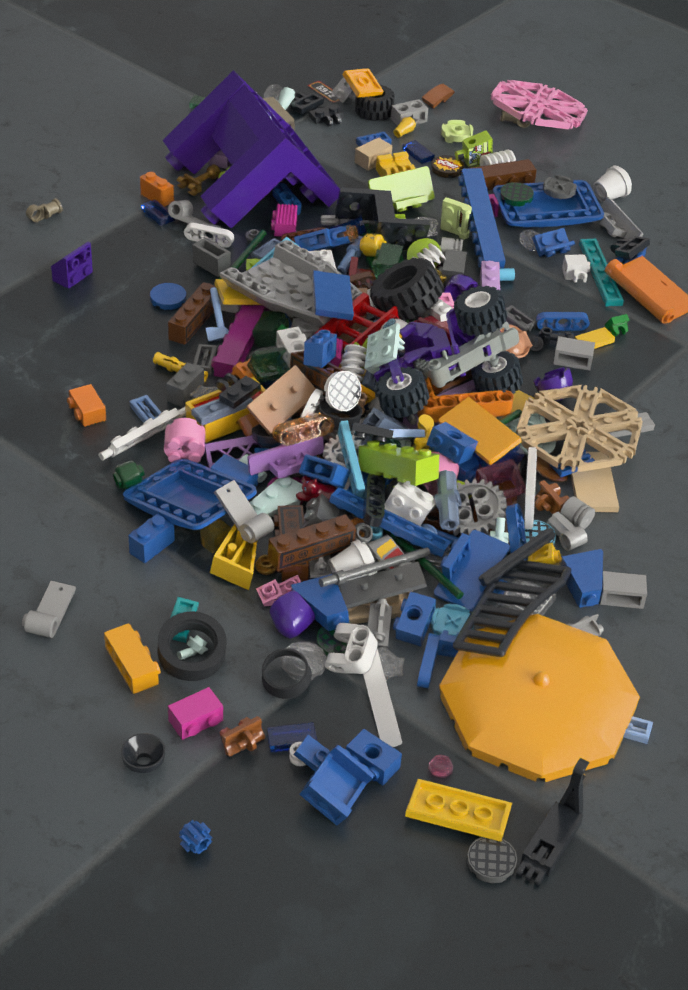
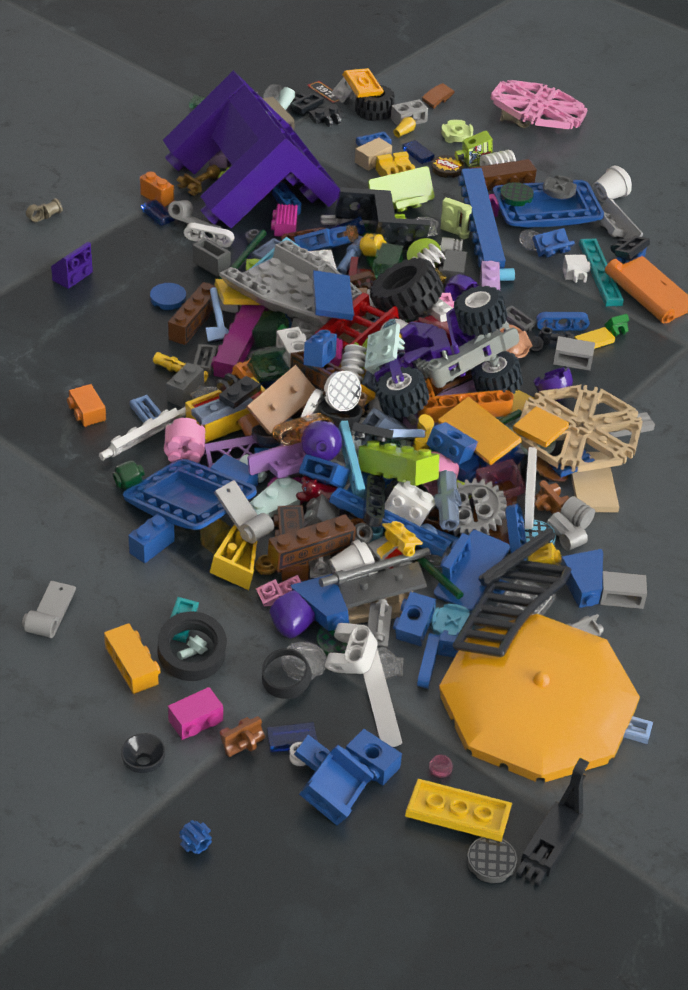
light aqua plate [489,517,509,543] -> none
none -> dark purple cylinder [301,420,342,461]
none -> yellow hinge [382,521,423,556]
none -> light orange tile [513,406,569,448]

